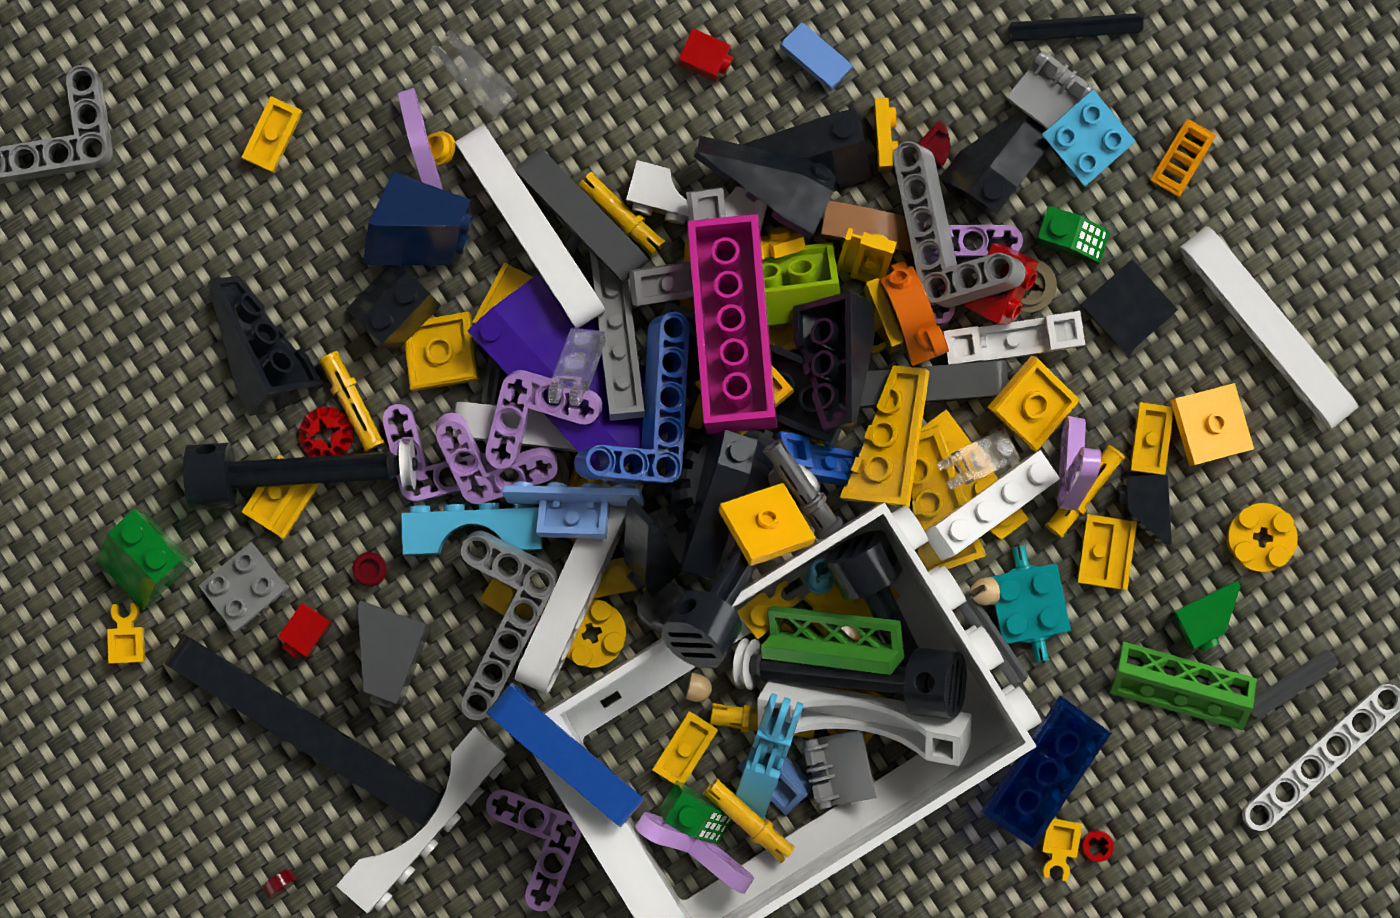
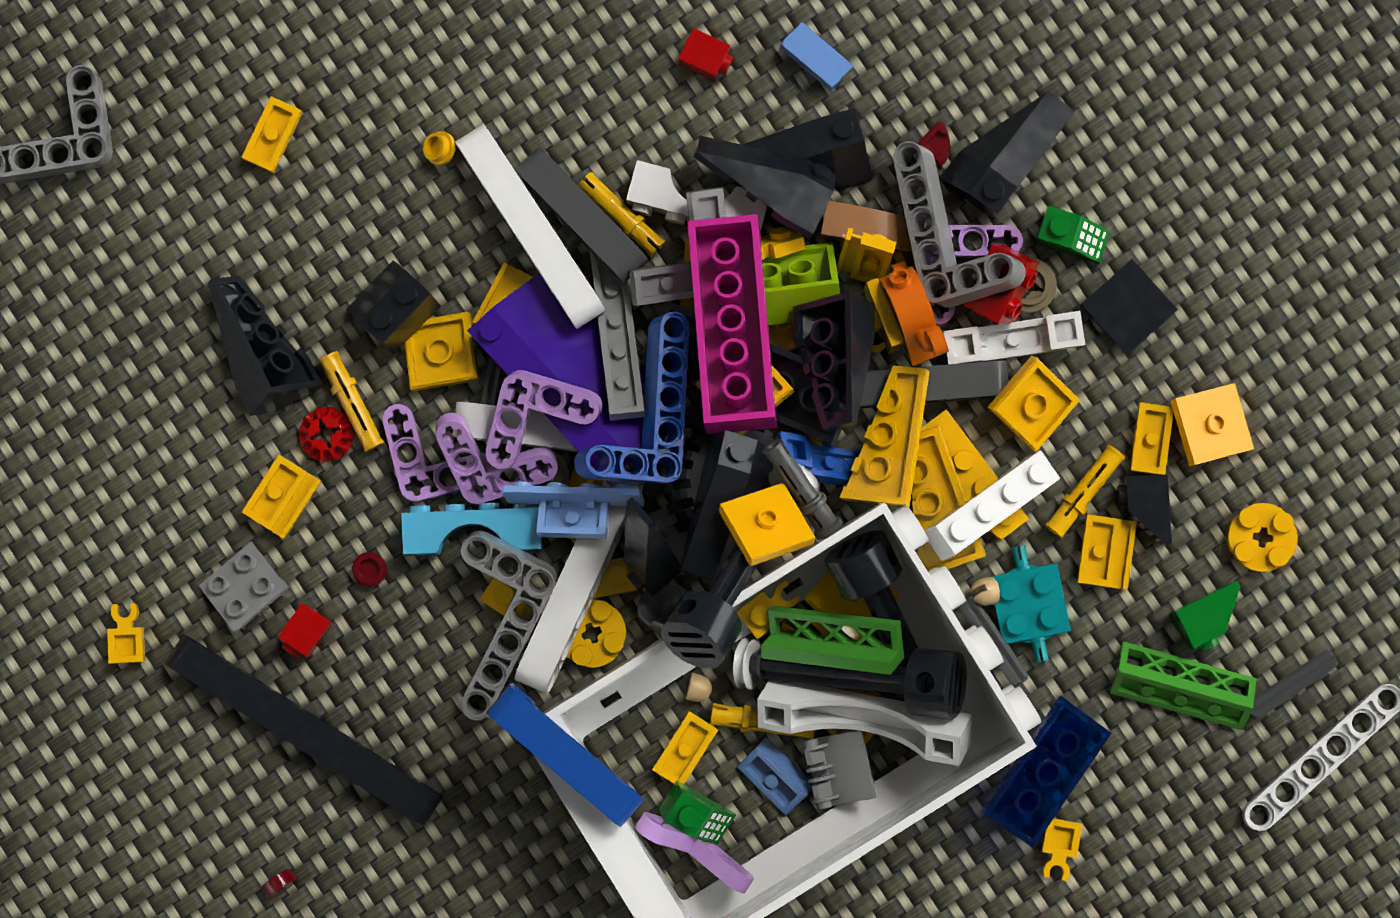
green slope [96,509,194,610] -> none
black piece [183,439,418,510] -> none
white arch [336,727,508,914] -> none
dark grey slope [358,601,432,708] -> none
dark blue slope [363,172,473,265] -> none
lavender beam [398,88,443,190] -> none
clear hinge [430,29,519,119] -> none
lavender beam [486,789,582,912] -> none
clear hinge [548,328,606,406] -> none
tile [688,394,704,433] -> none
yellow pin [703,778,795,863] -> none
medium azure arm [735,693,804,820] -> none
medium azure pin [806,558,834,594] -> none
yellow plate [873,98,898,172] -> none
clear hinge [937,428,1020,490] -> none
light grey hinge [1006,51,1098,129] -> none
black axle [1008,13,1144,42] -> none
medium azure hinge [1042,89,1136,186] -> none
lavender beam [1058,416,1101,511] -> none
red bush [1081,830,1114,862] -> none
light orange slope [1150,119,1216,198] -> none
white beam [1179,226,1358,430] -> none

